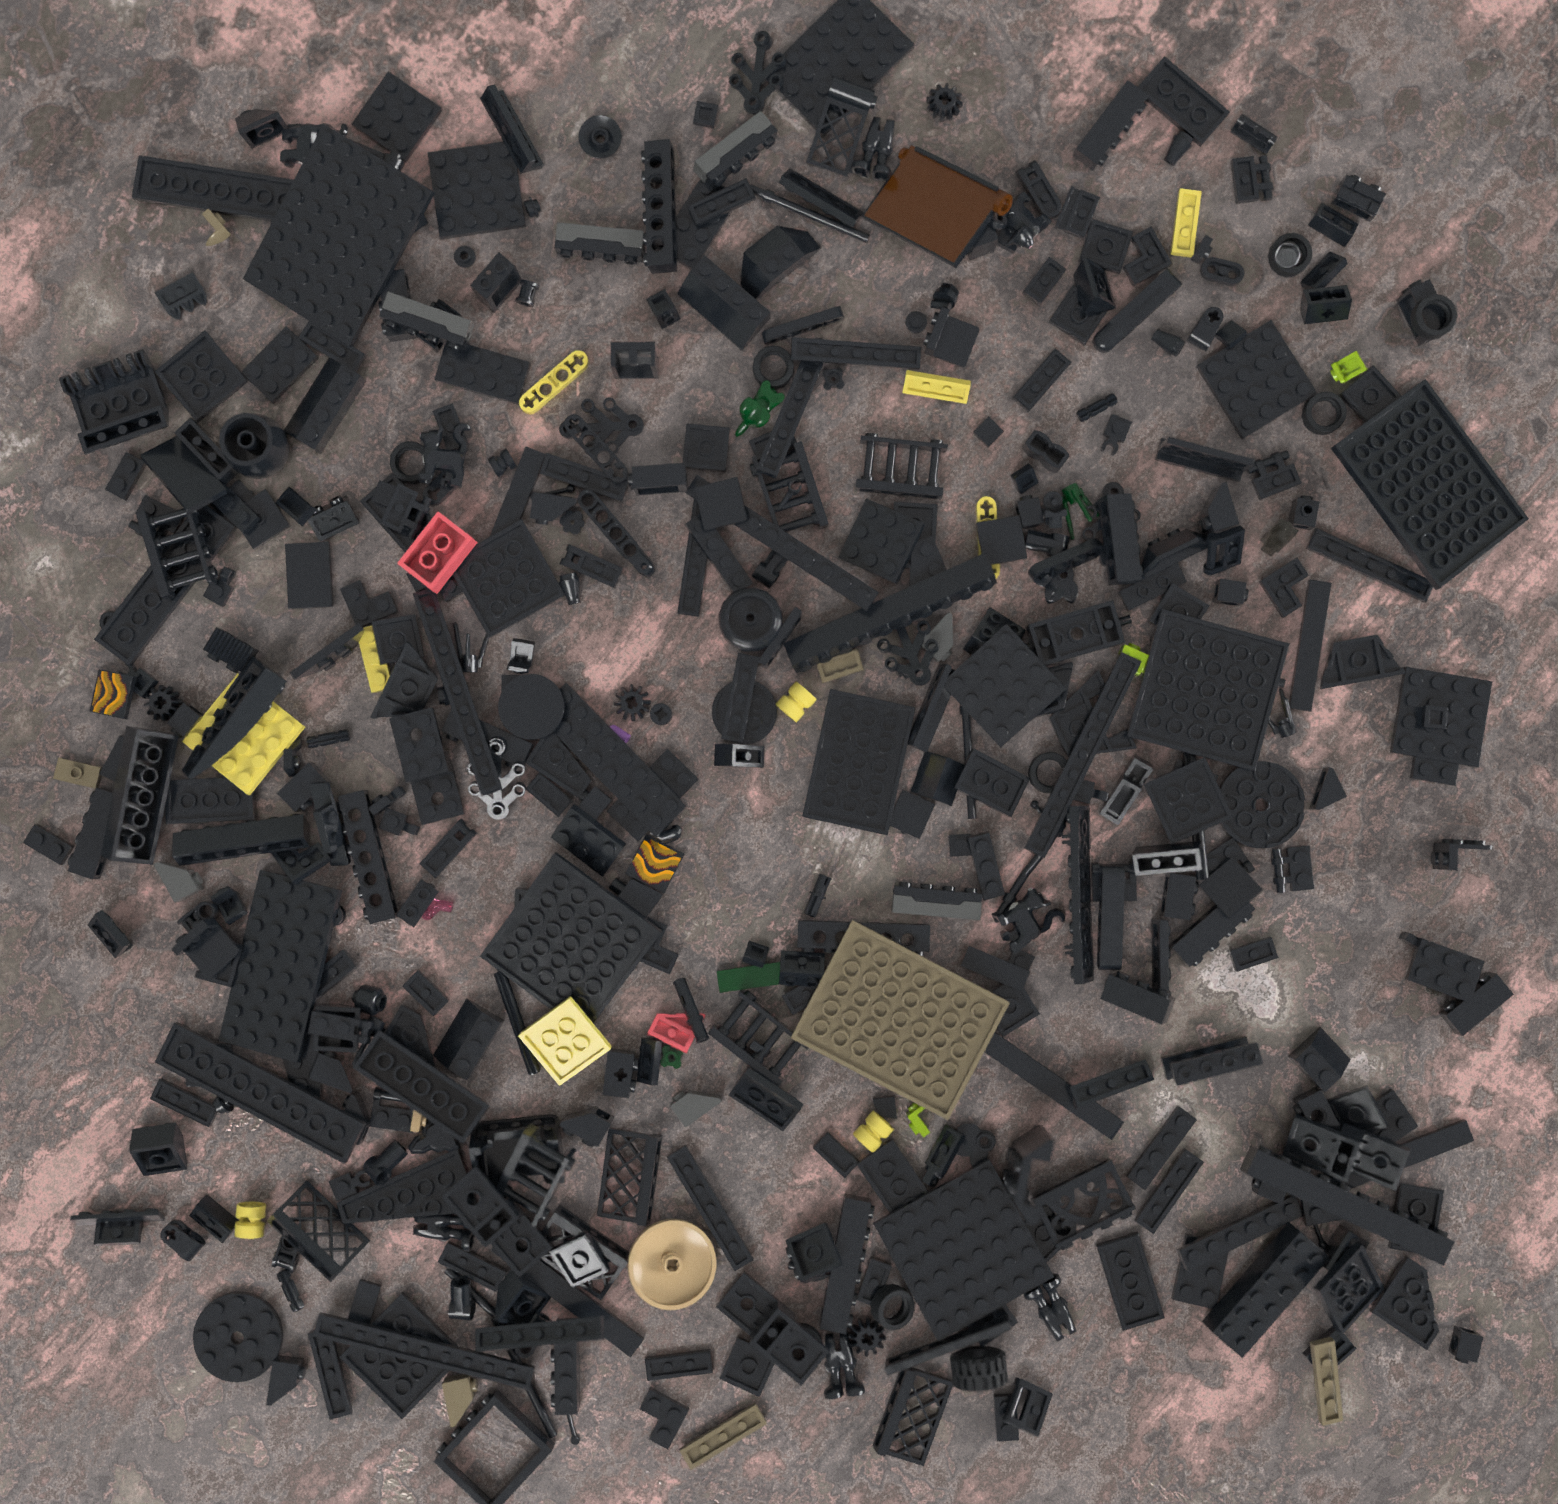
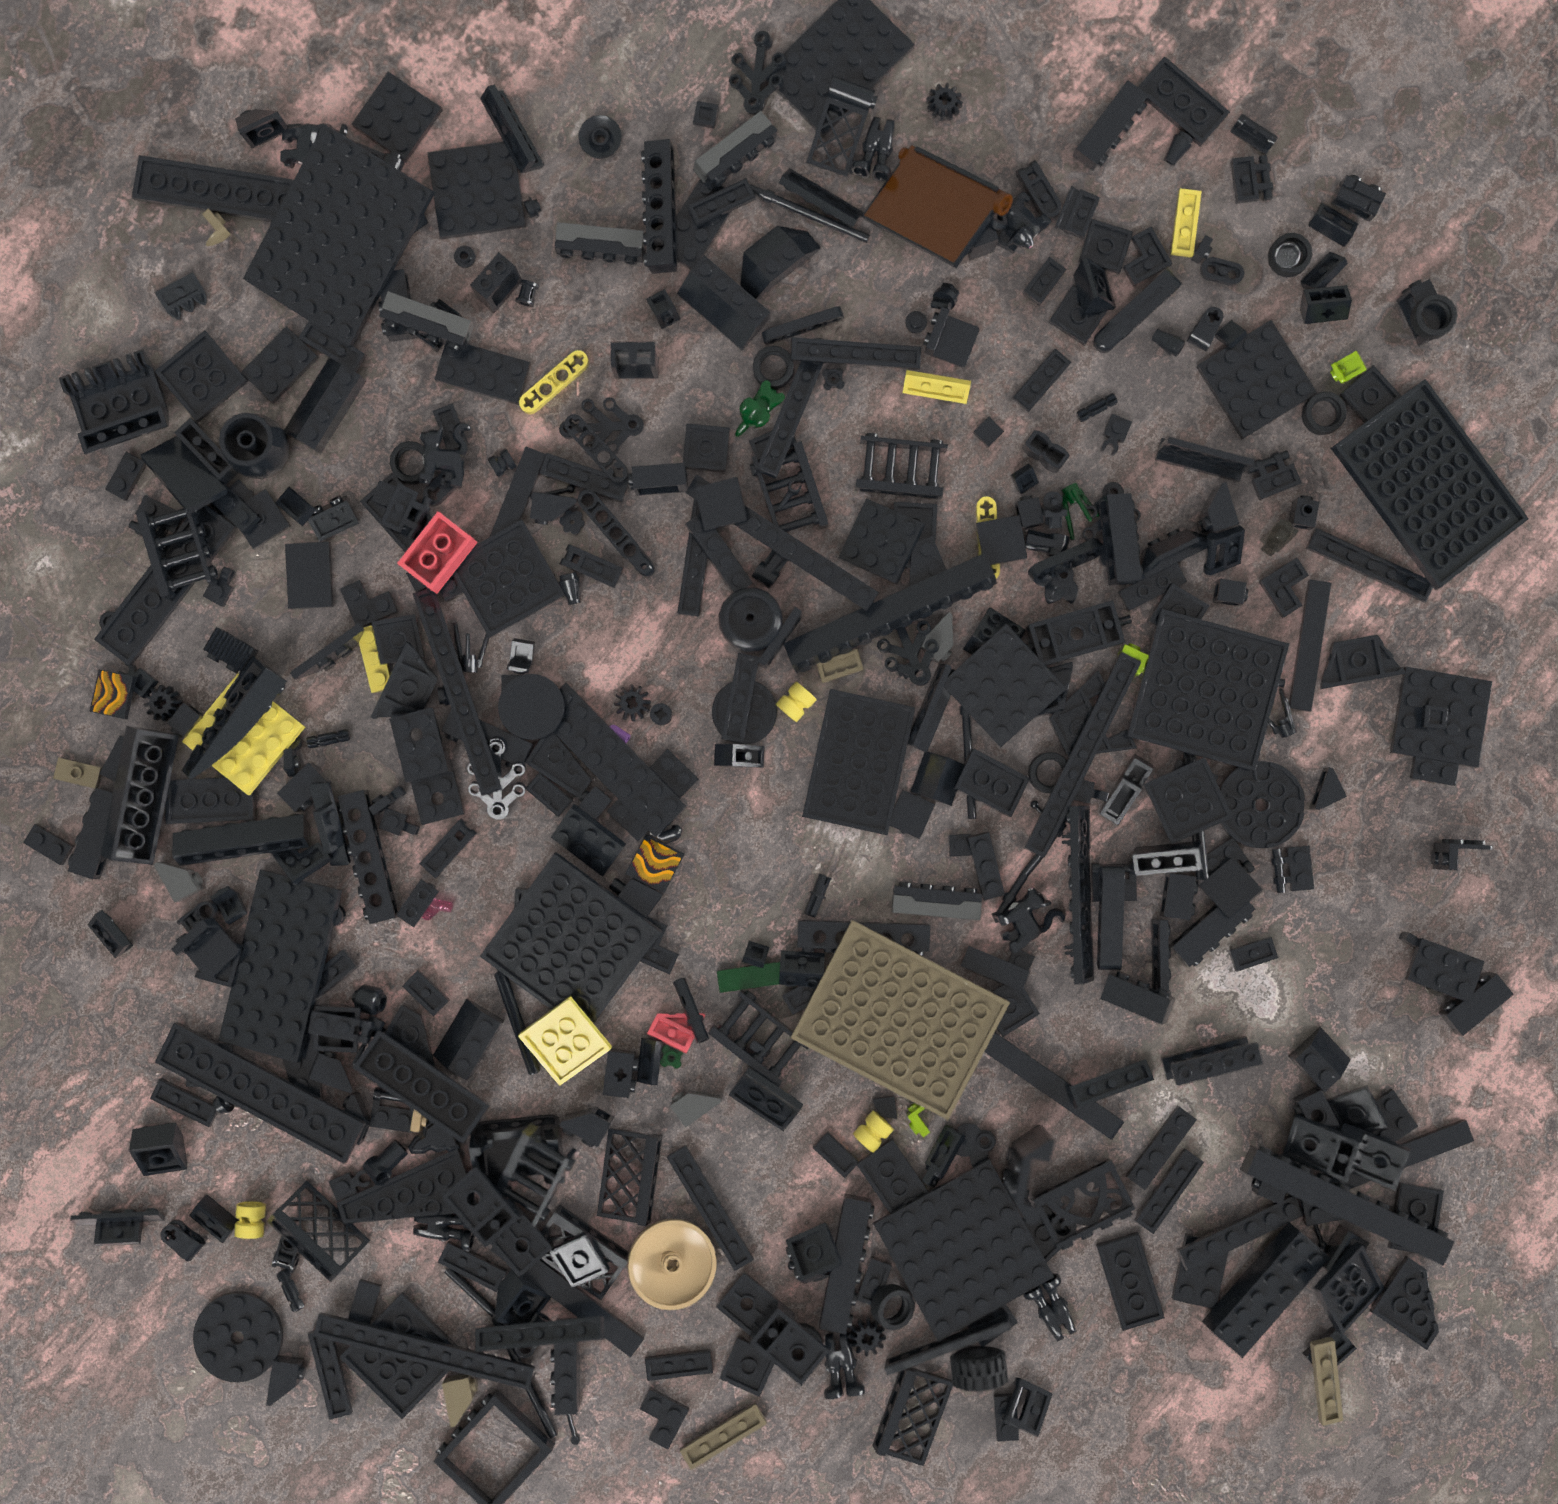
black piece [448,1276,476,1321] -> none
black brick [1448,1325,1484,1364] -> none

